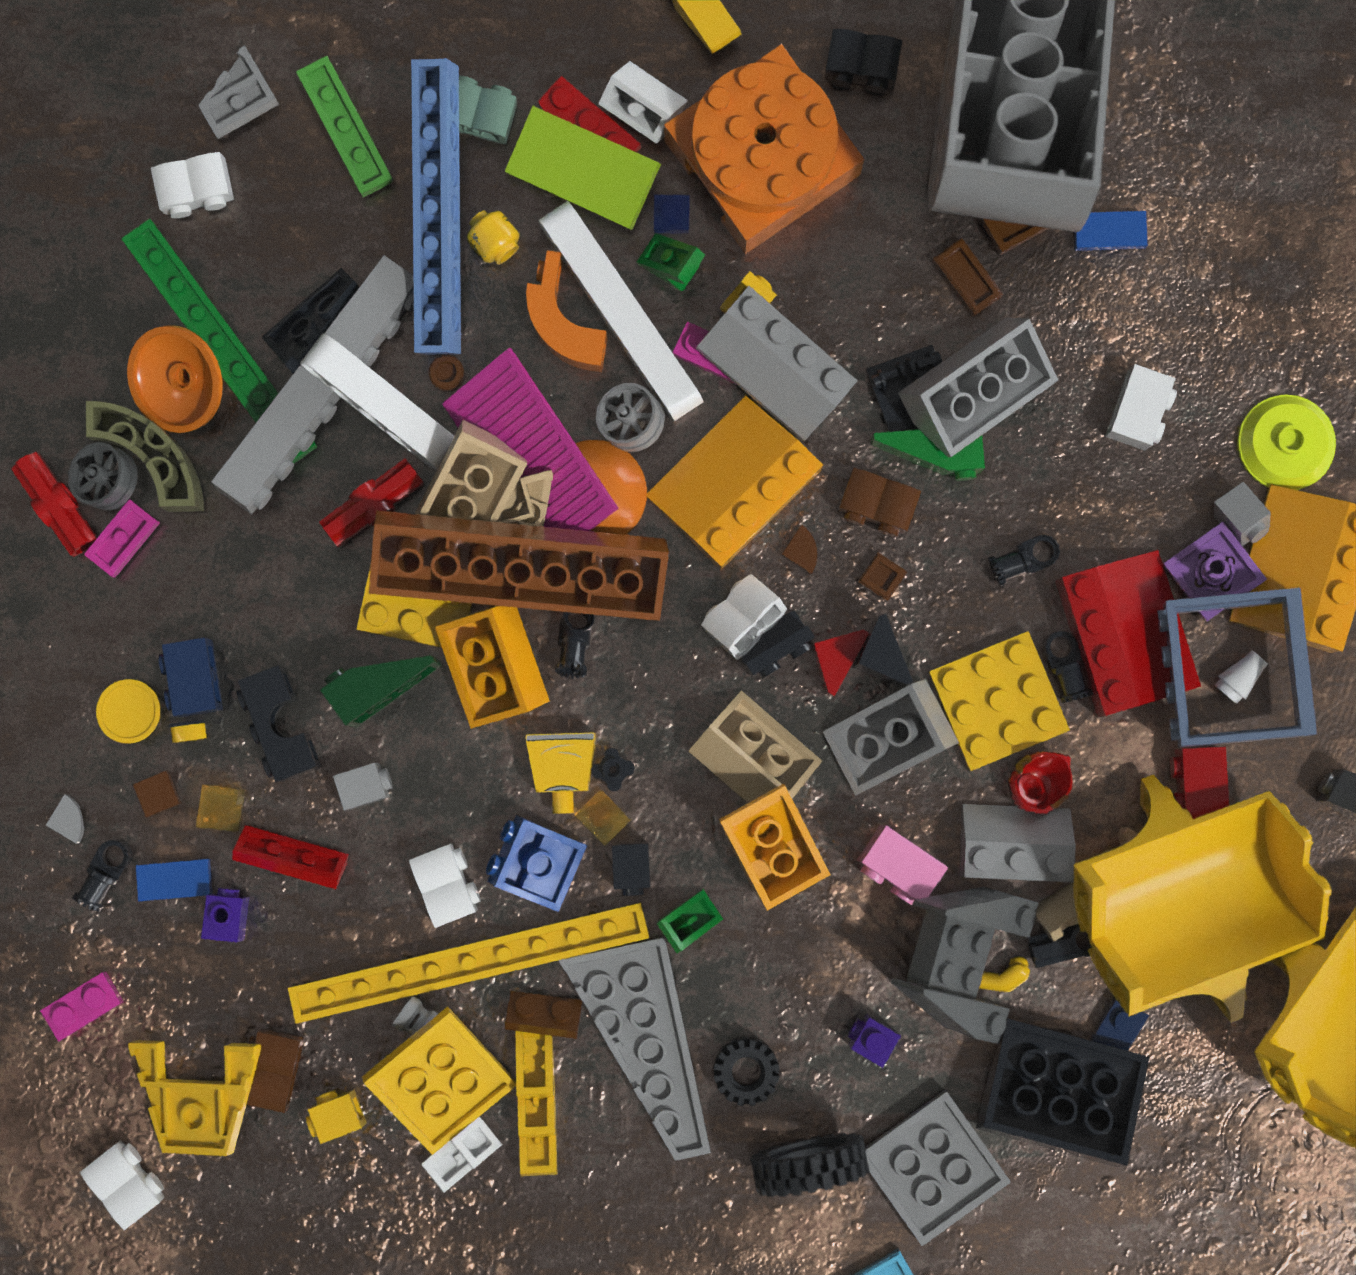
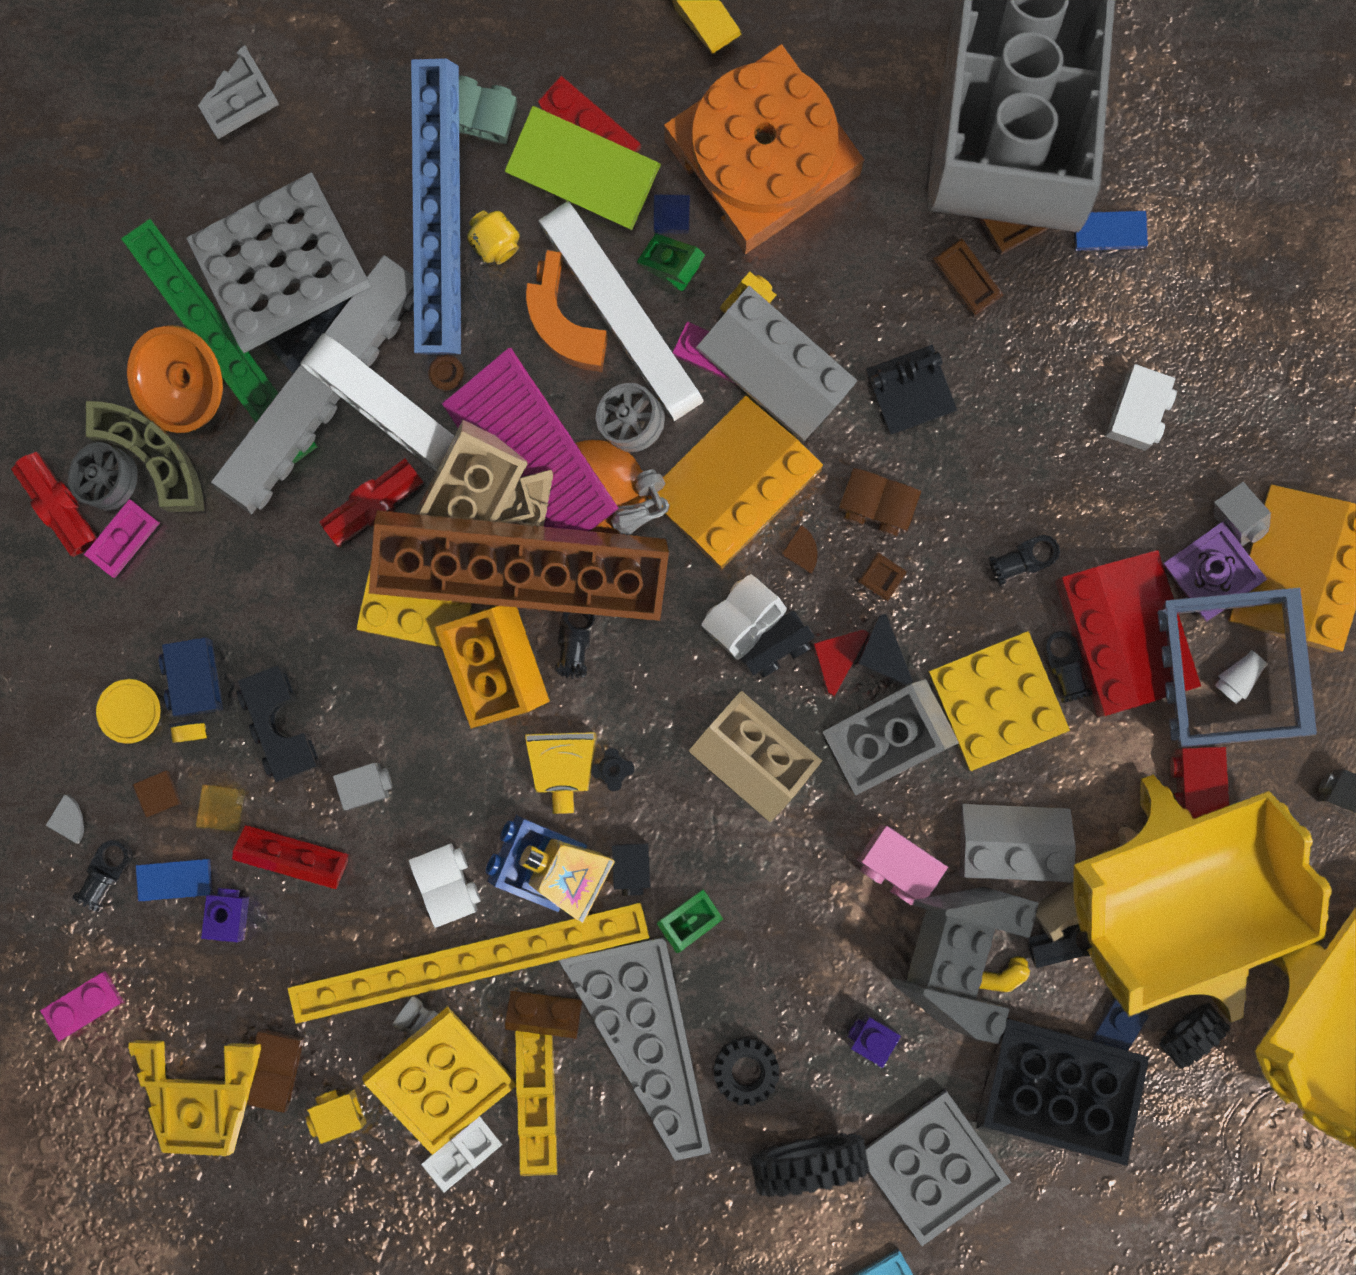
white brick [80,1140,165,1230] -> none
white brick [151,152,234,218] -> none
bright green plate [296,56,394,198] -> none
dark green slope [320,655,443,728] -> none
clear yellow panel [575,791,631,846] -> none
white brick [598,61,688,144] -> none
light orange slope [719,784,831,911] -> none
black brick [825,29,903,93] -> none
green slope [871,430,985,481] -> none
light grey slope [898,317,1058,457] -> none
red hair [1009,751,1073,814] -> none
neon yellow piece [1237,395,1336,490] -> none
none -> light grey piece [186,172,371,353]
none -> yellow torso [520,839,615,923]
none -> light grey piece [611,469,669,535]
none -> black tyre [1159,1003,1230,1069]

